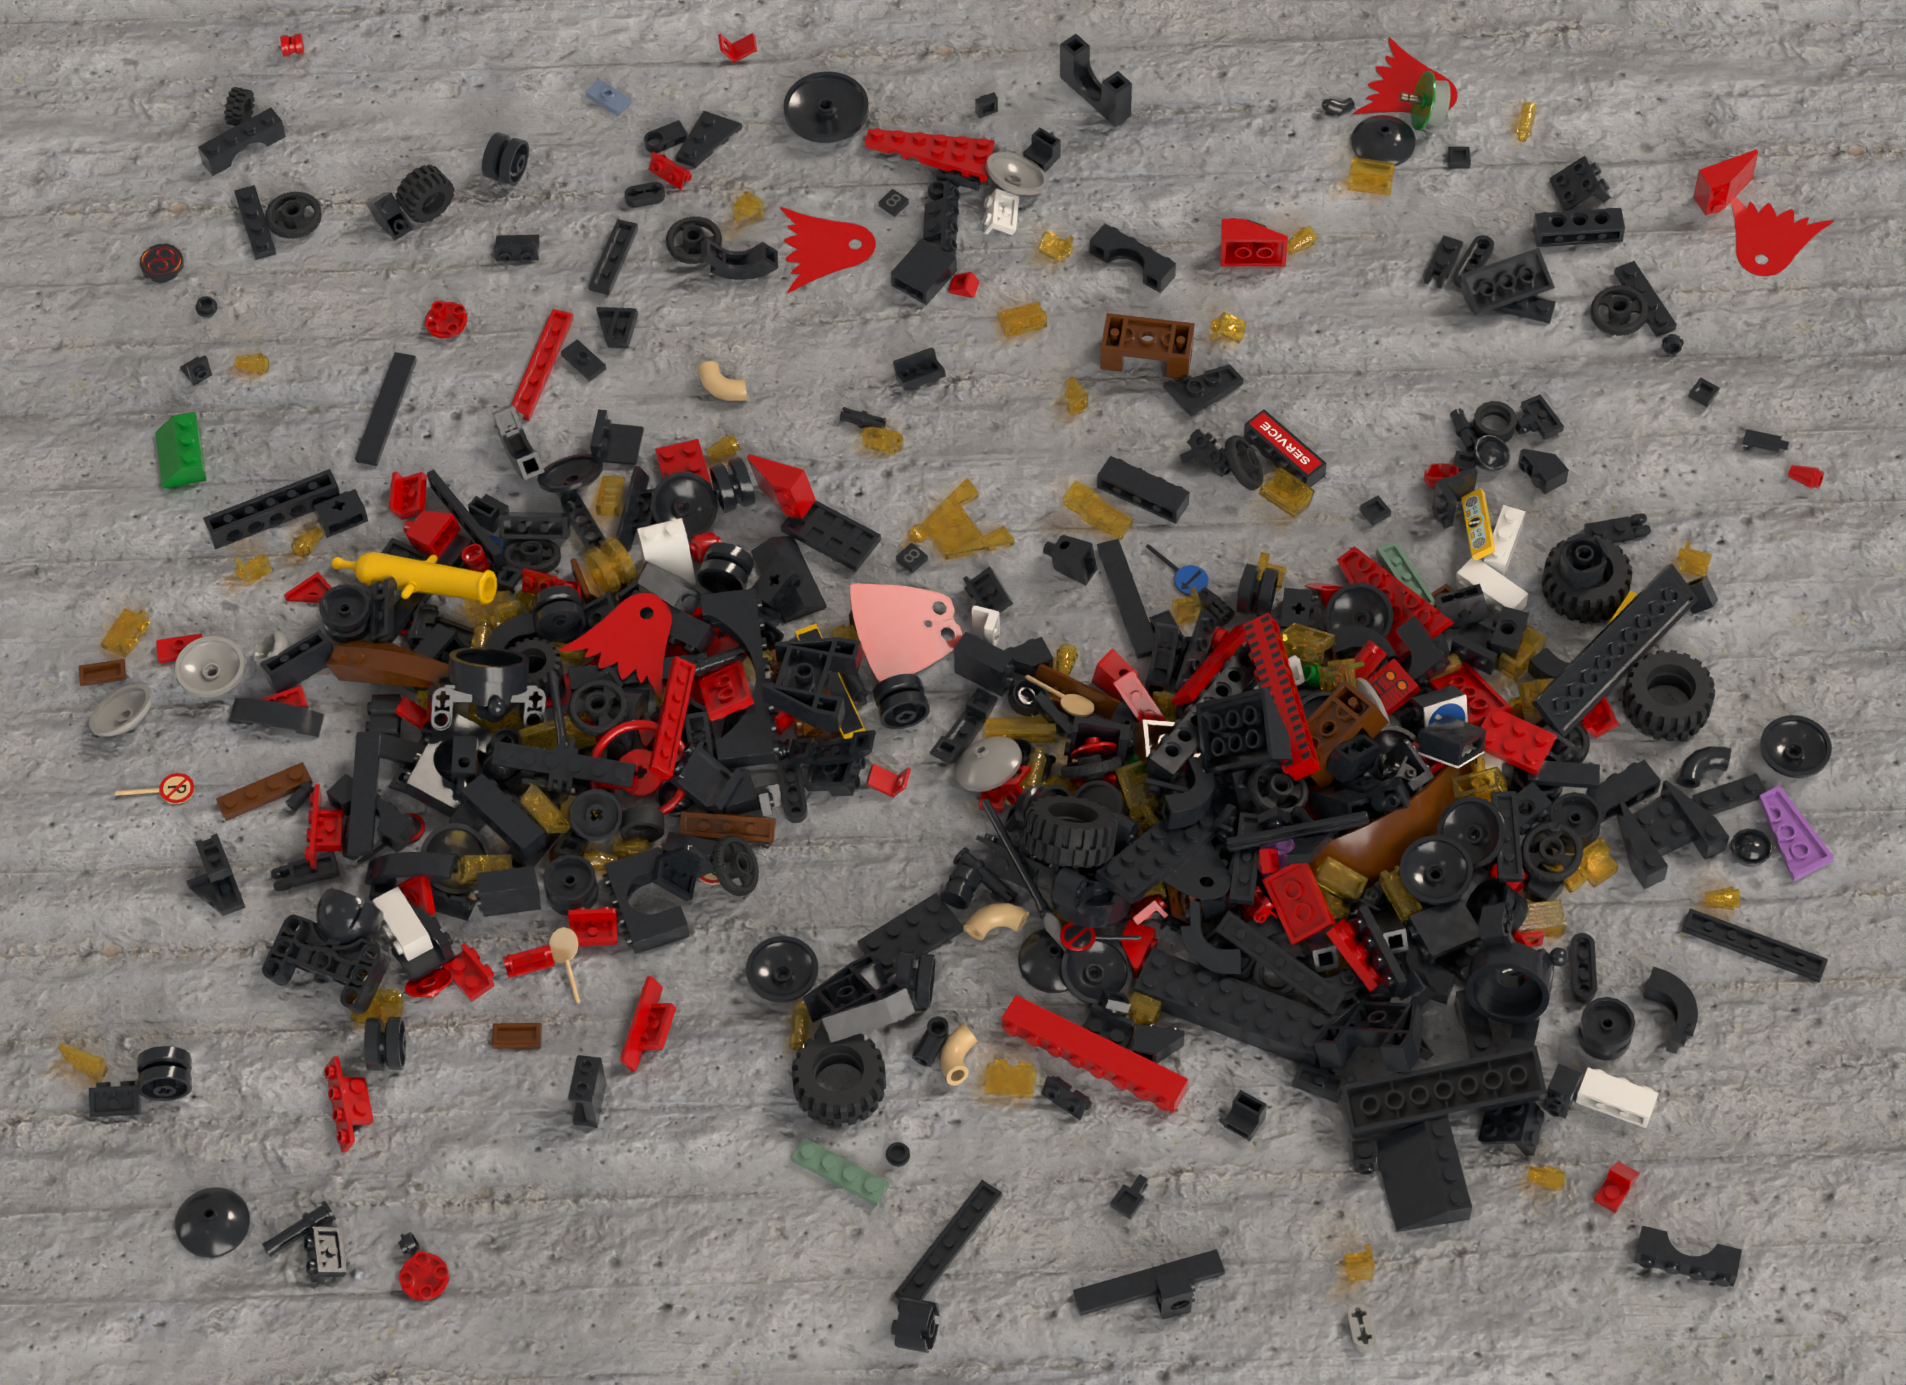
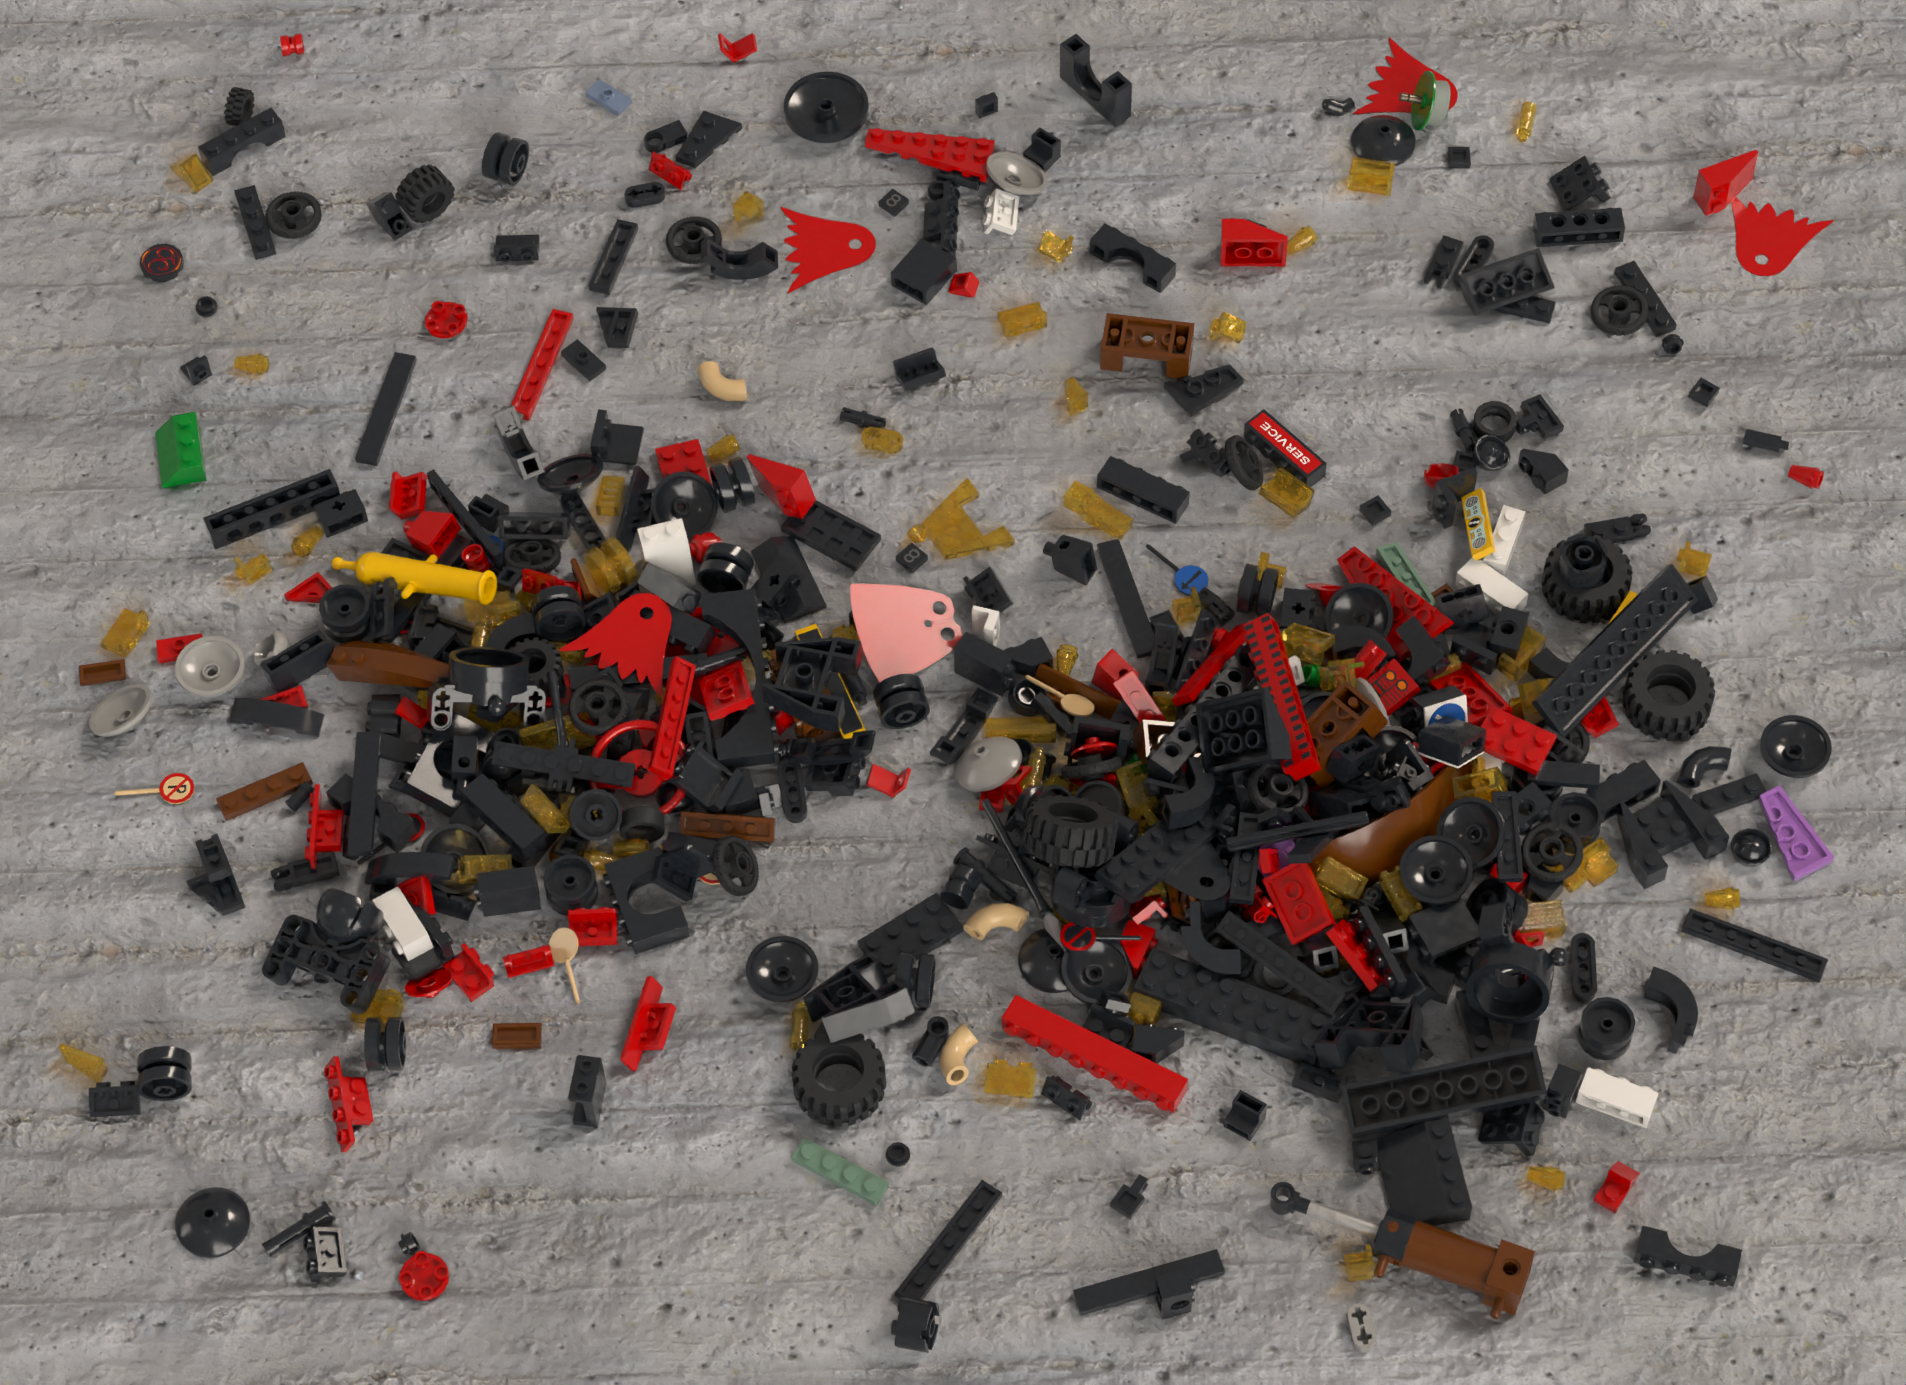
none -> clear yellow slope [170,153,213,193]
none -> reddish brown piece [1270,1182,1535,1319]

